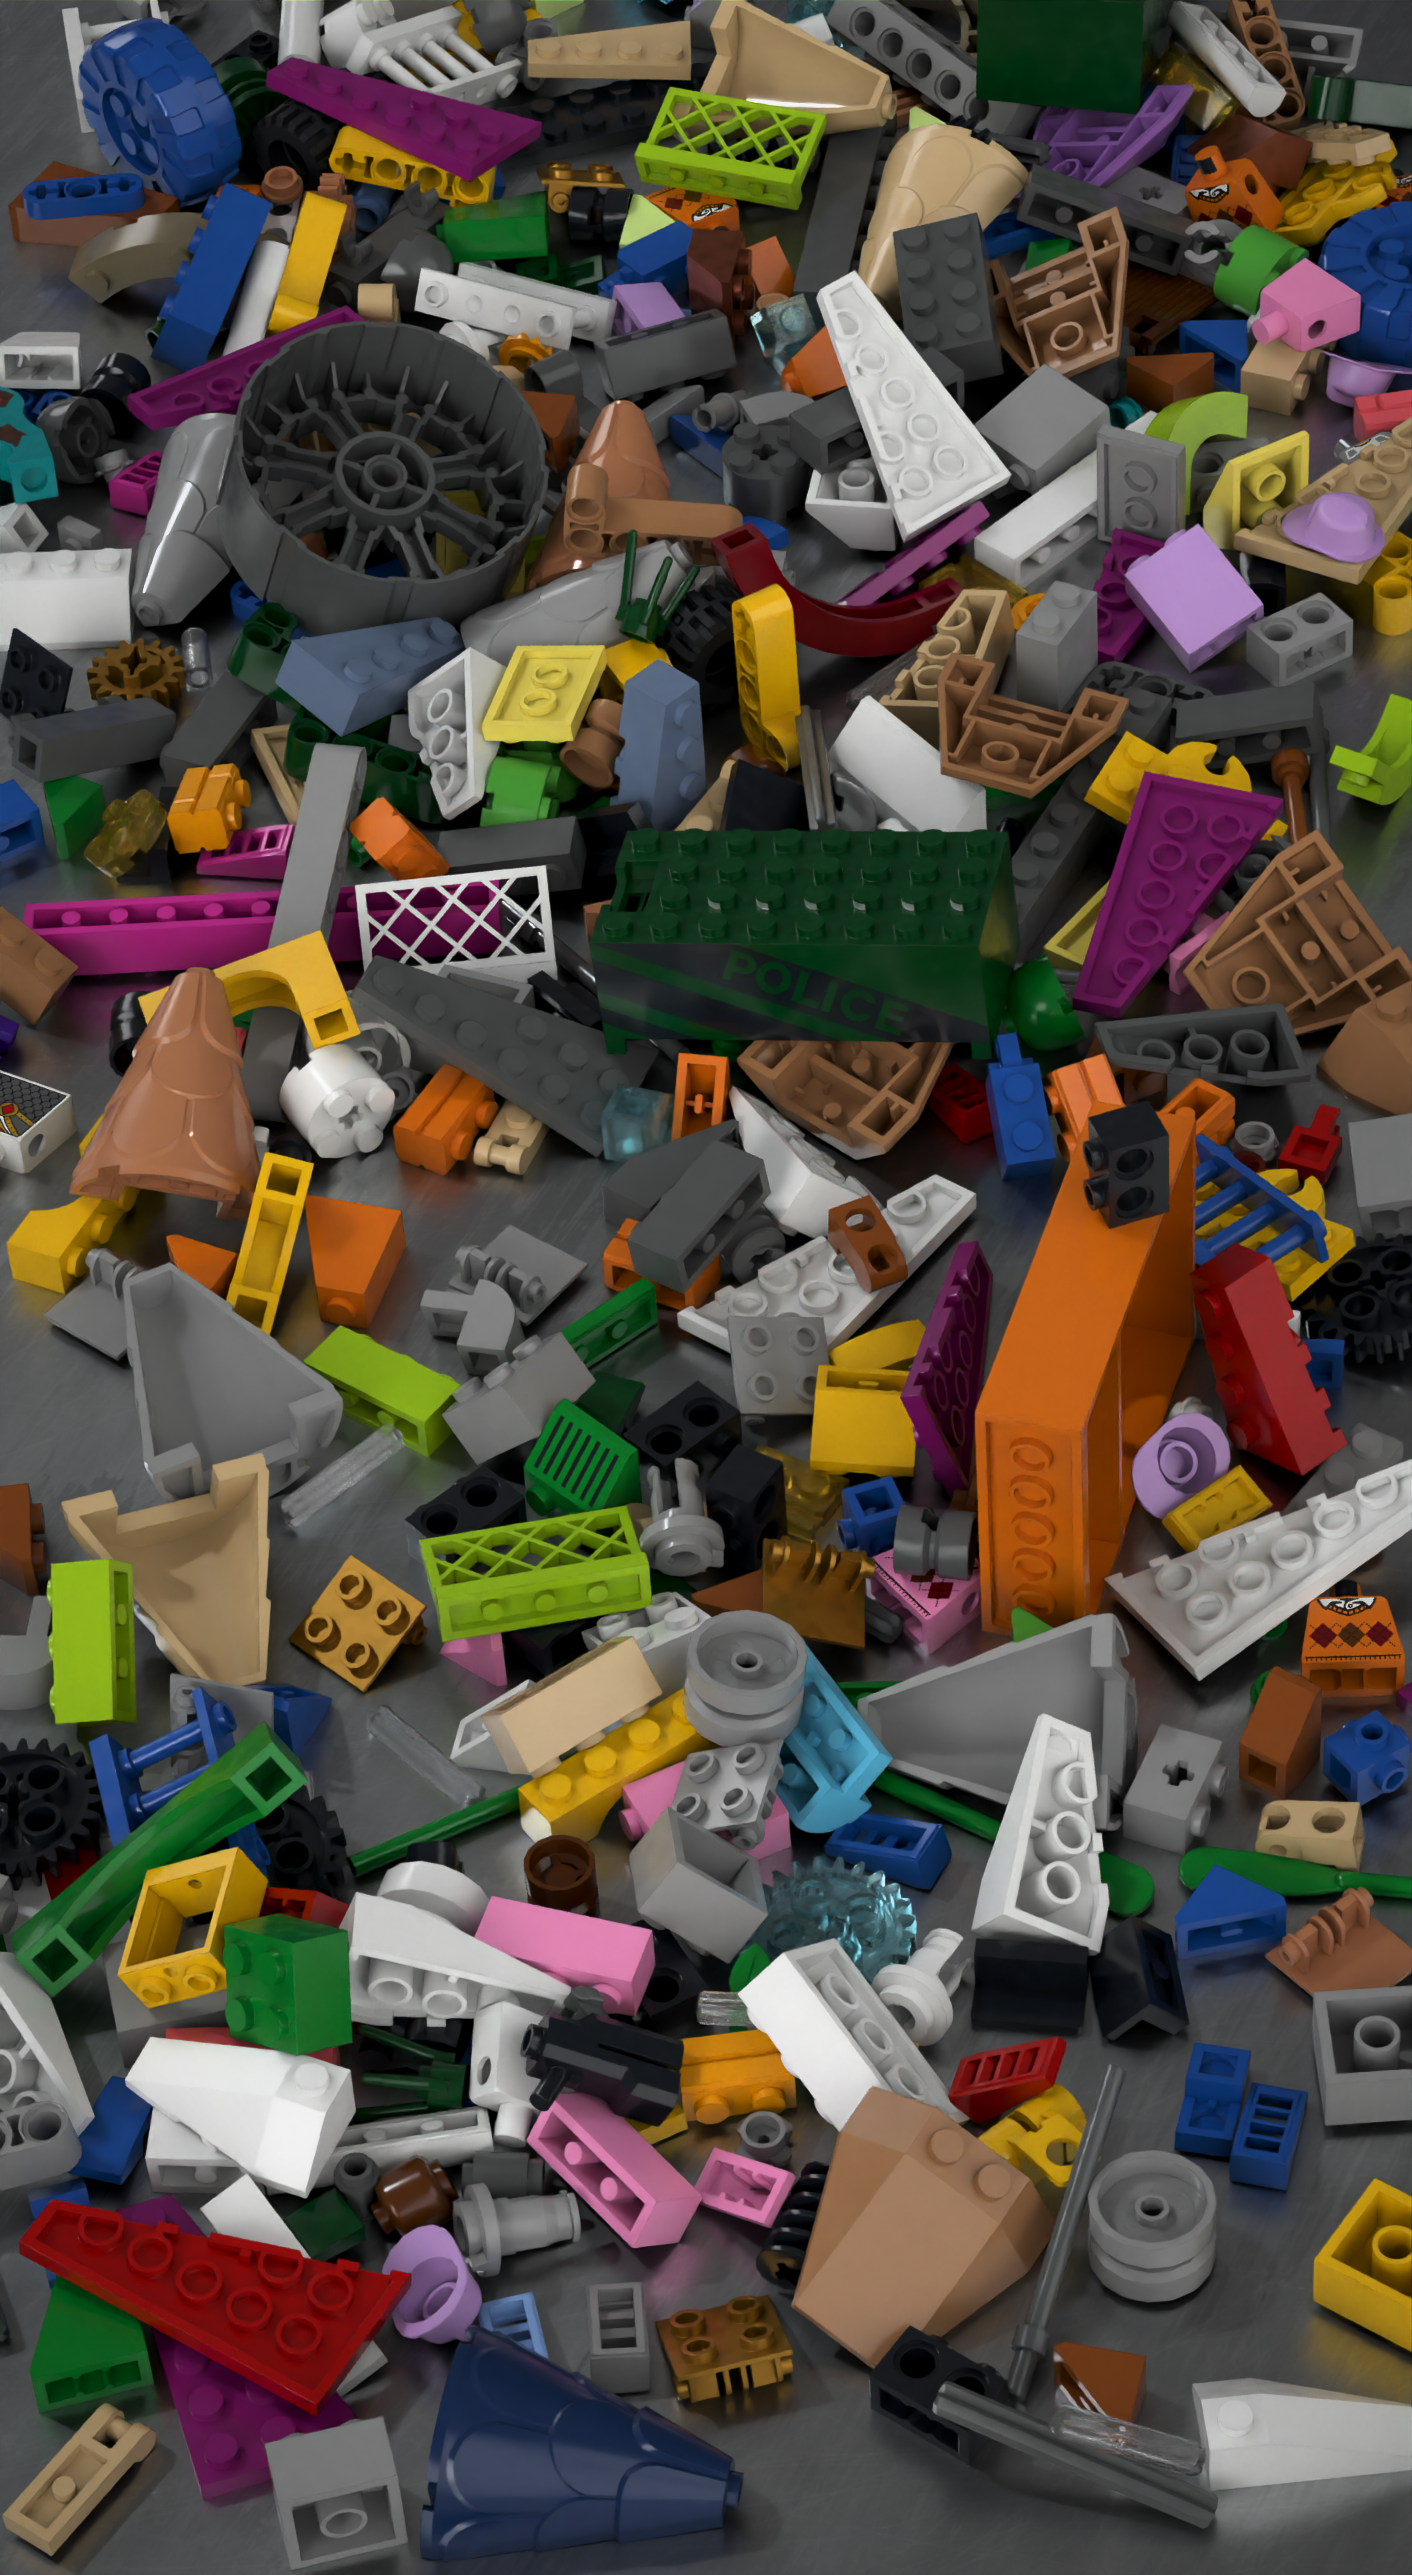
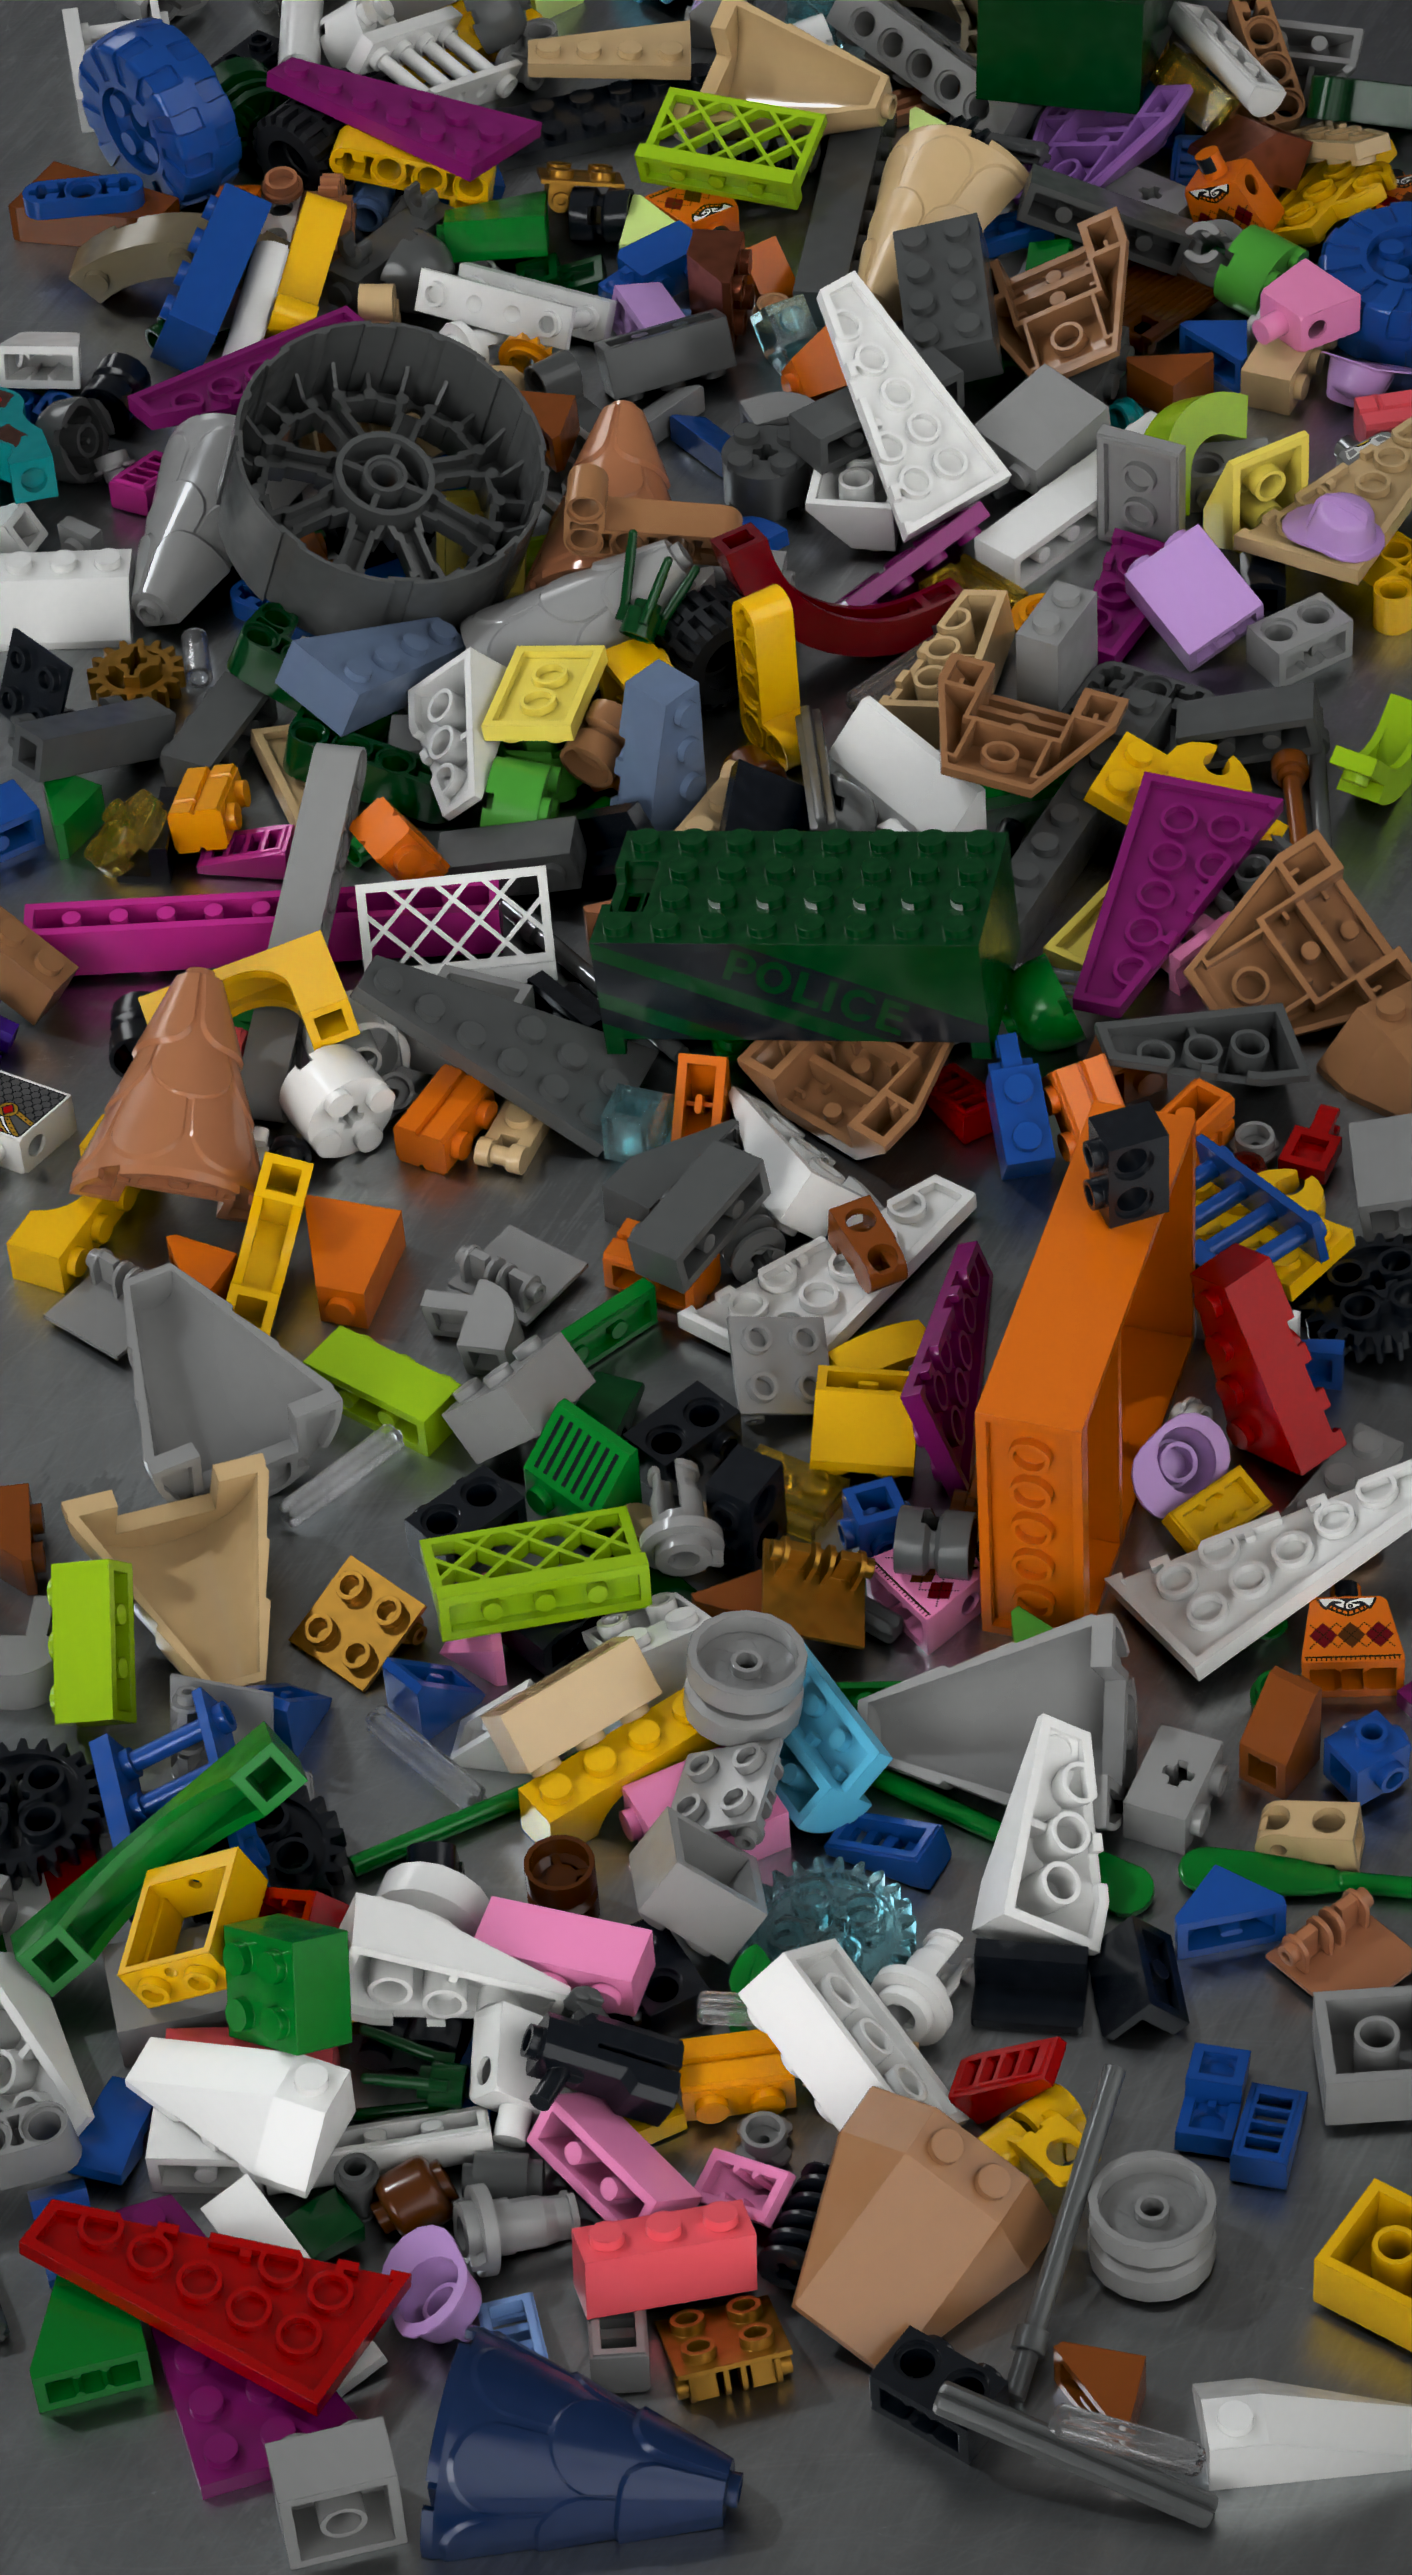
tan plate [3,2403,156,2556] -> none
light grey axle [692,389,755,432] -> none
none -> blue slope [382,1657,486,1744]
none -> coral brick [571,2199,758,2320]

